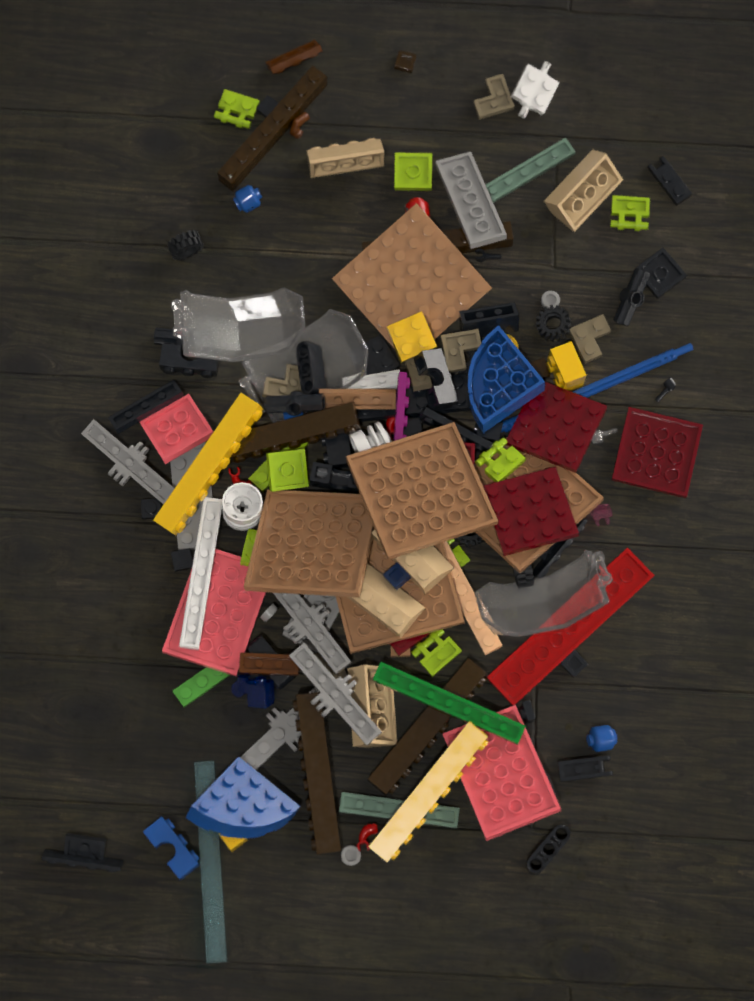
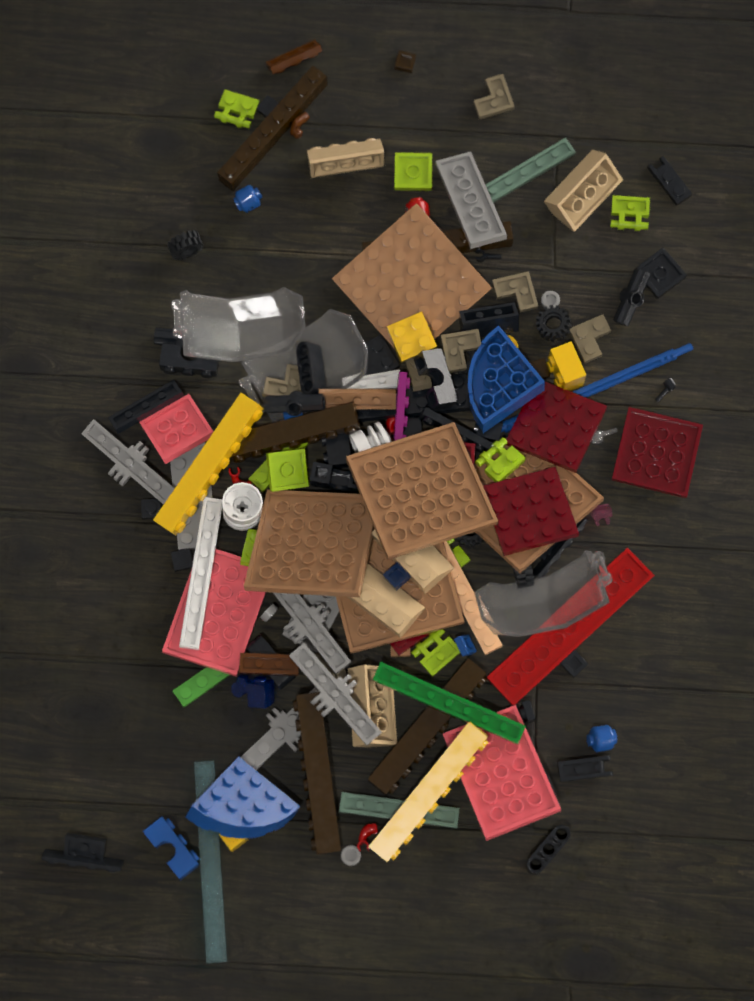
white plate [511,62,559,118] -> none
none -> blue tile [454,635,477,657]
none -> dark tan plate [492,271,538,312]

